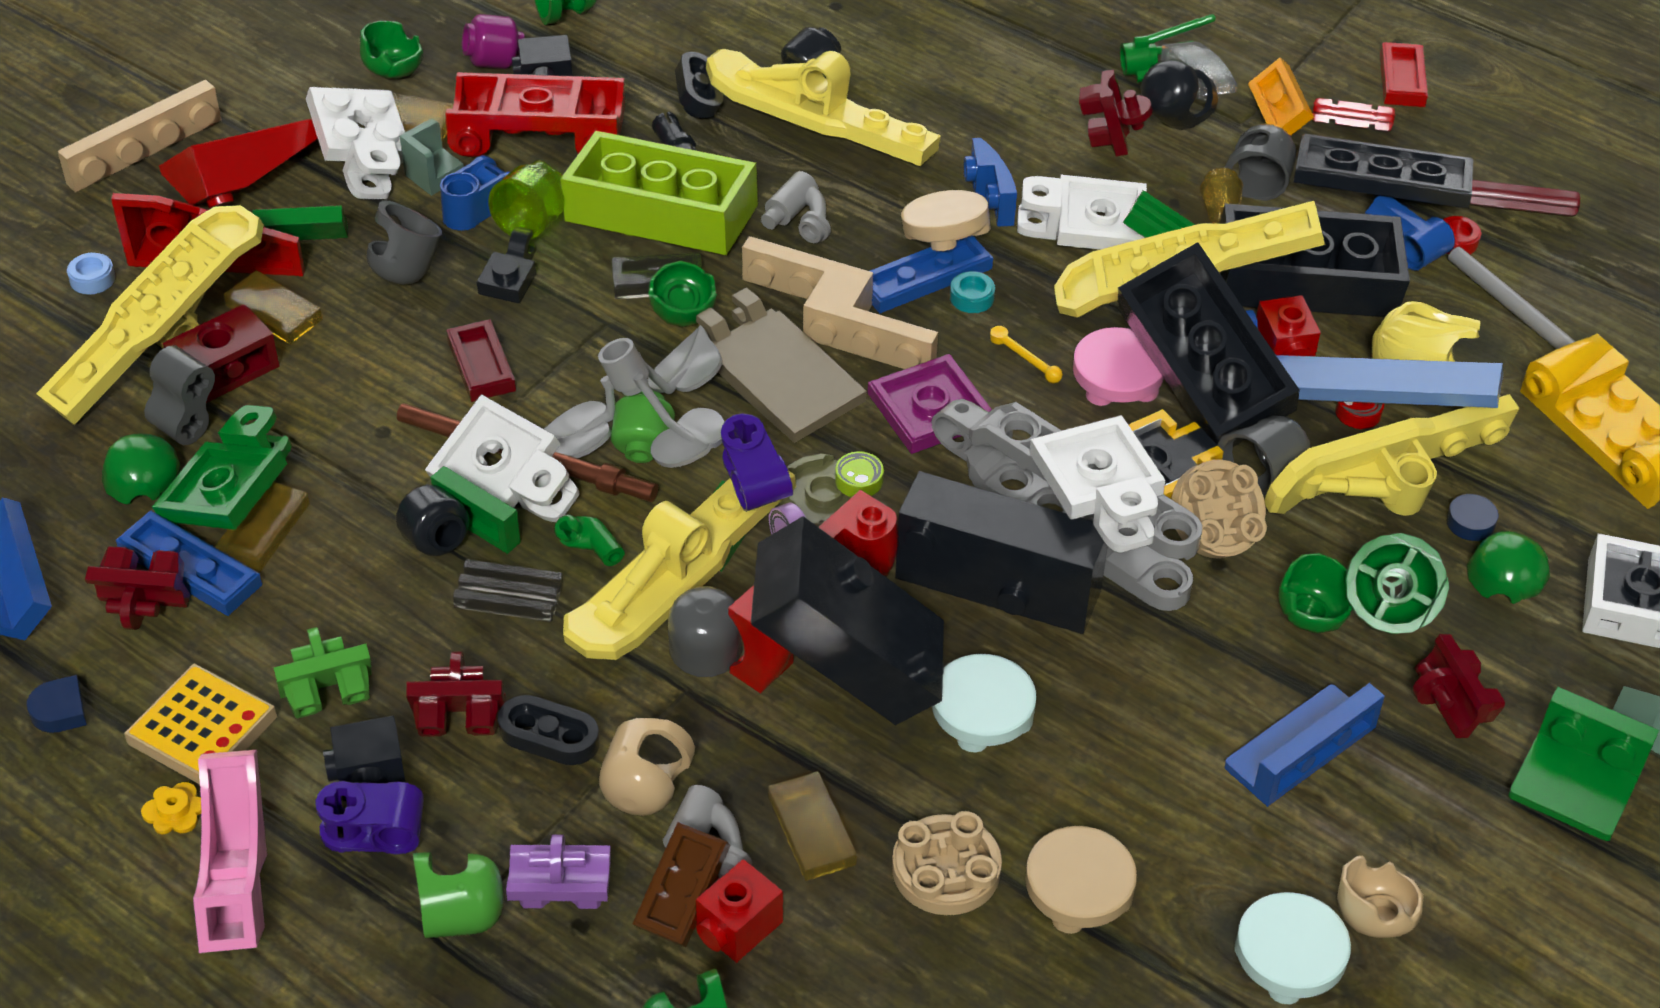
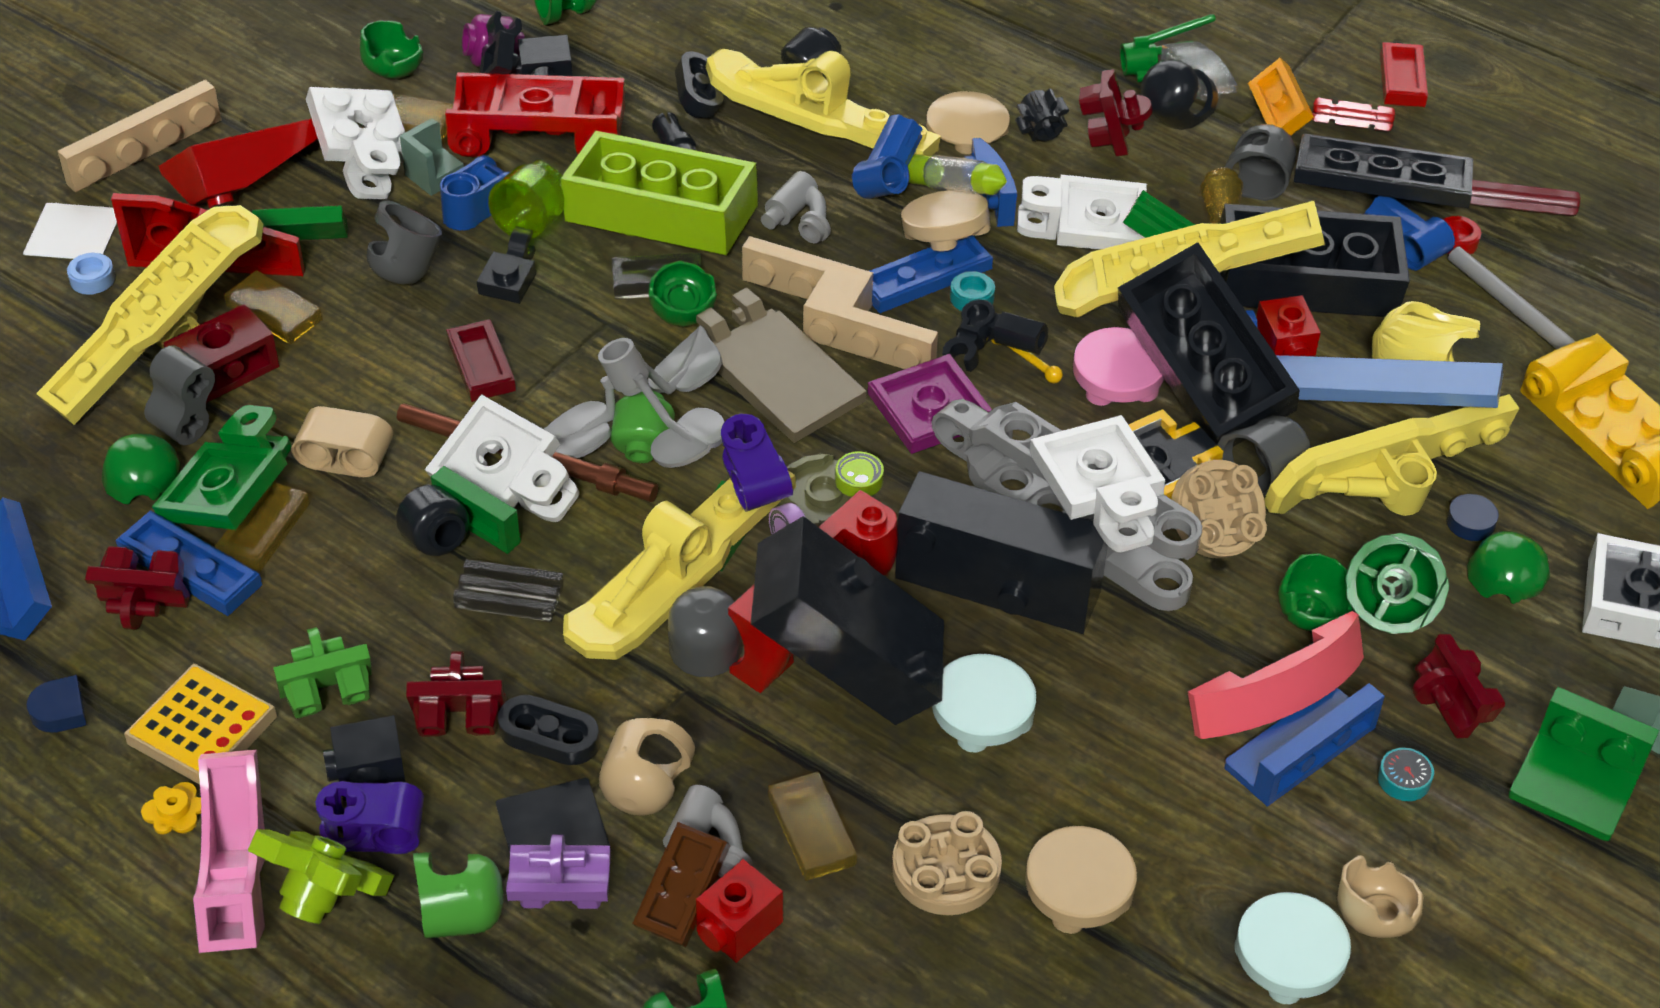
green arm [554,515,625,567] -> none
red tile [1335,401,1385,429] -> none
none -> white sticker [23,203,117,259]
none -> lime plant [247,829,395,924]
none -> tan beam [291,406,393,478]
none -> black plate [480,11,522,74]
none -> black sticker [496,778,611,851]
none -> blue piece [852,114,923,199]
none -> piece [908,154,1007,195]
none -> tan dish [926,91,1010,154]
none -> black bar [942,299,1048,372]
none -> black gear [1015,89,1069,142]
none -> coral slope [1188,611,1364,739]
none -> tile [1378,748,1434,801]

